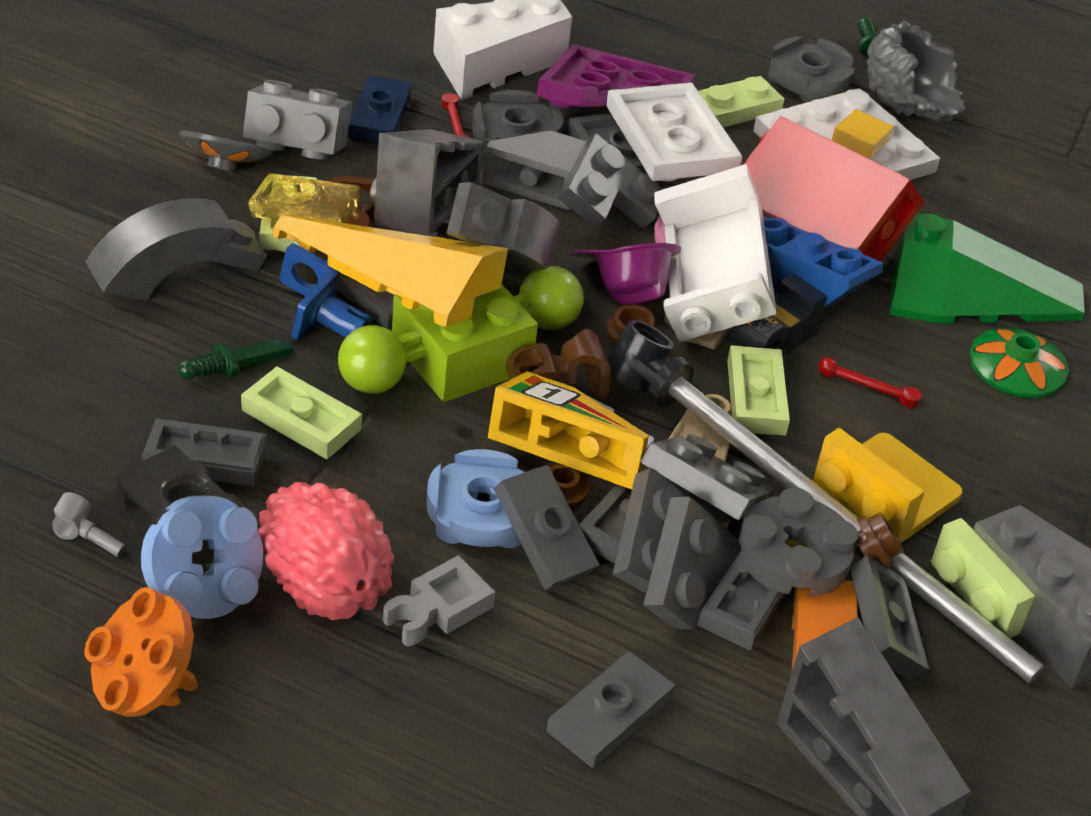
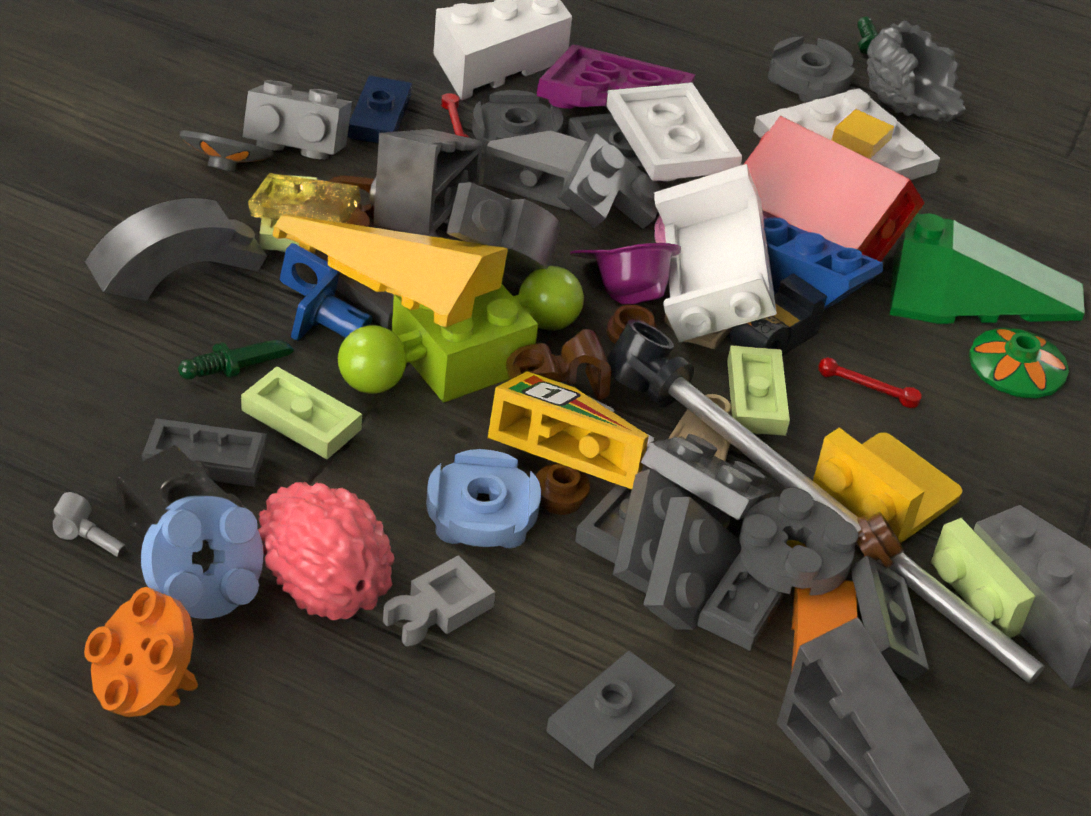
dark grey plate [494,464,599,591] -> none
yellowish green plate [698,76,784,127] -> none

